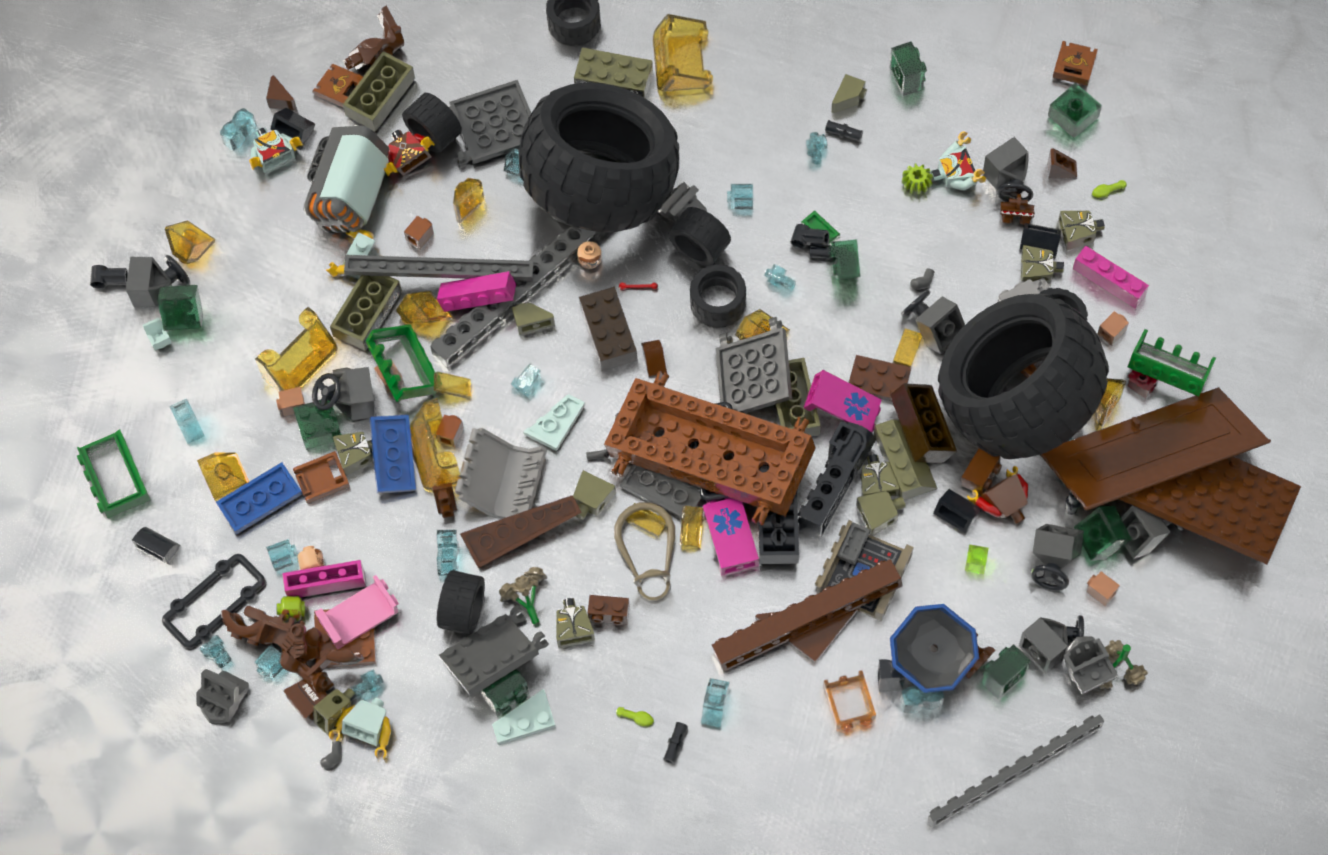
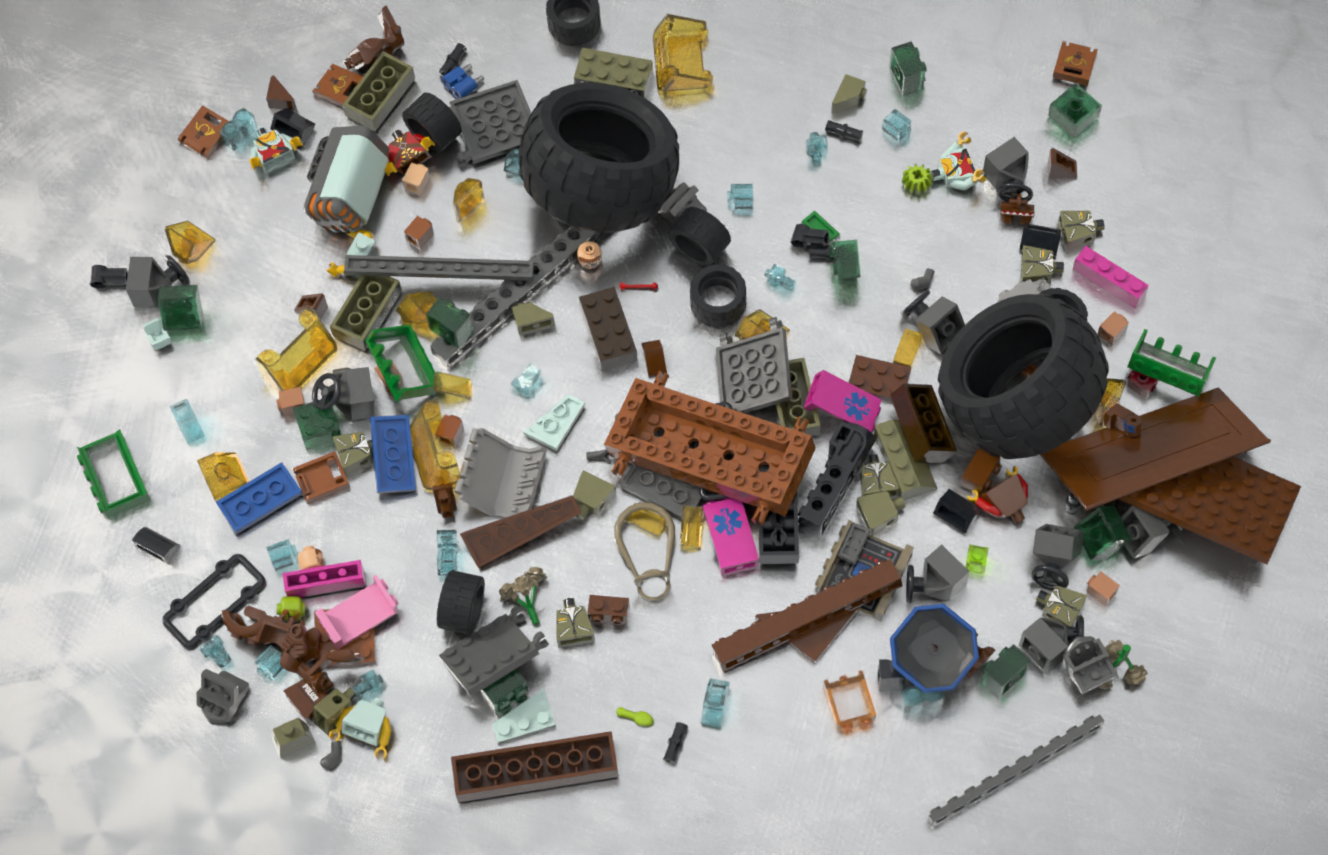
dark pink brick [437,271,516,312] -> none
lime piece [1092,180,1127,199] -> none
none -> dark orange container [178,105,233,159]
none -> olive torso [272,718,315,758]
none -> reddish brown slope [294,293,328,323]
none -> light nougat brick [402,163,430,195]
none -> clear green brick [426,297,474,350]
none -> black pin [439,43,467,76]
none -> blue piece [441,64,484,99]
none -> reddish brown brick [451,731,619,802]
none -> clear light blue brick [882,109,912,142]
none -> dark grey piece [906,544,970,604]
none -> olive torso [1036,586,1087,626]
none -> reddish brown leg [1104,403,1142,437]

